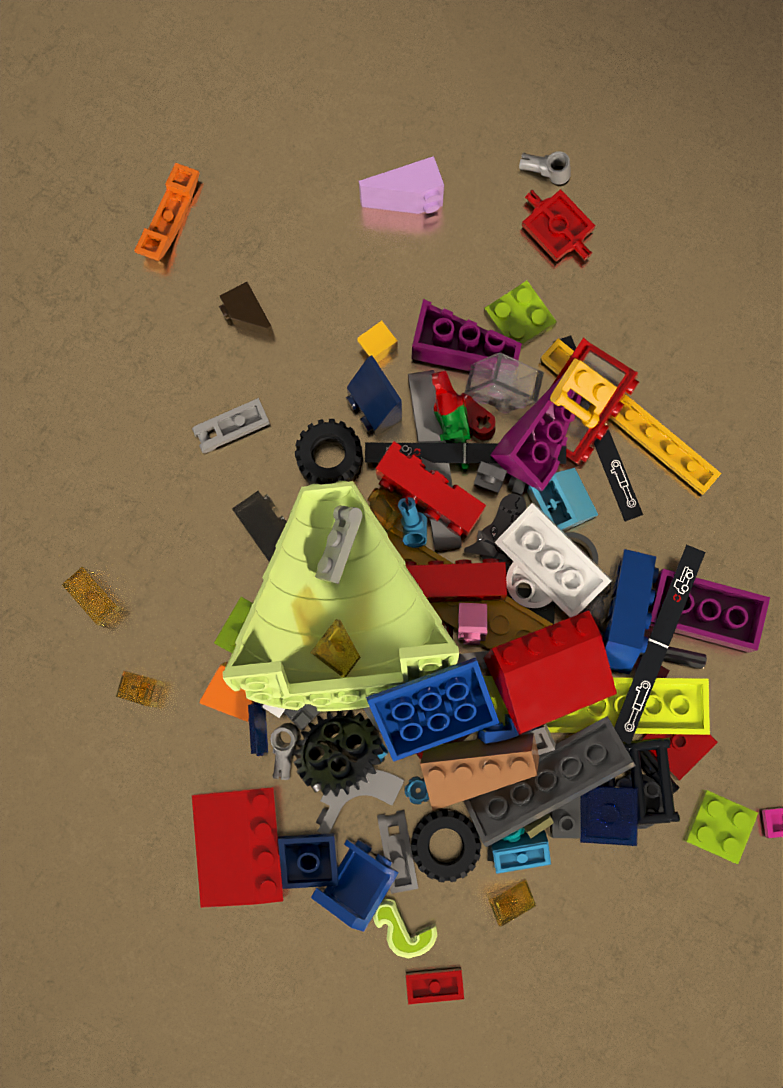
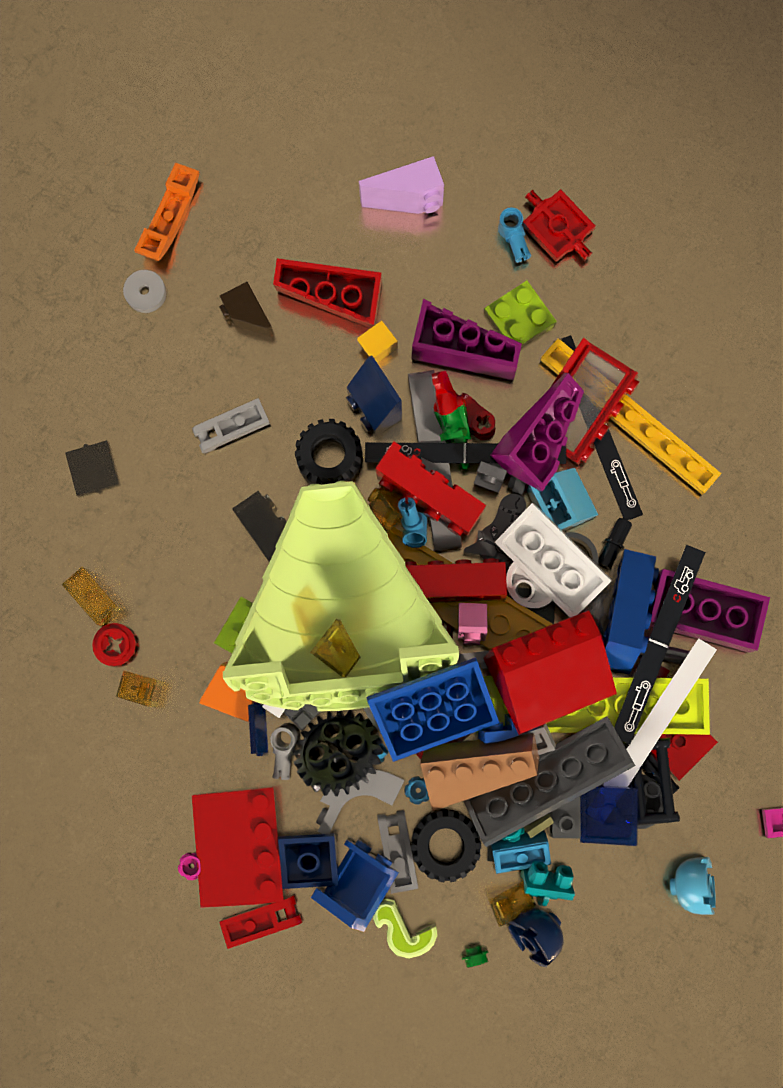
light grey plate [315,505,362,584] -> none
red plate [406,968,464,1004] -> none
clear brick [464,352,544,413] -> none
light grey pin [519,151,571,185] -> none
yellow plate [550,358,617,428] -> none
lime plate [684,790,758,864] -> none
none -> clear smoke piece [65,440,119,496]
none -> red gear [92,623,137,666]
none -> light grey piece [123,270,166,313]
none -> dark pink plate [178,852,201,880]
none -> red plate [219,895,303,949]
none -> red wedge [273,258,382,328]
none -> green plate [462,946,489,968]
none -> dark azure pin [498,207,531,263]
none -> dark blue cylinder [508,908,564,967]
none -> teal hips [520,861,575,906]
none -> white sticker [586,638,717,824]
none -> black axle [598,518,632,571]
none -> medium azure cylinder [670,857,716,915]

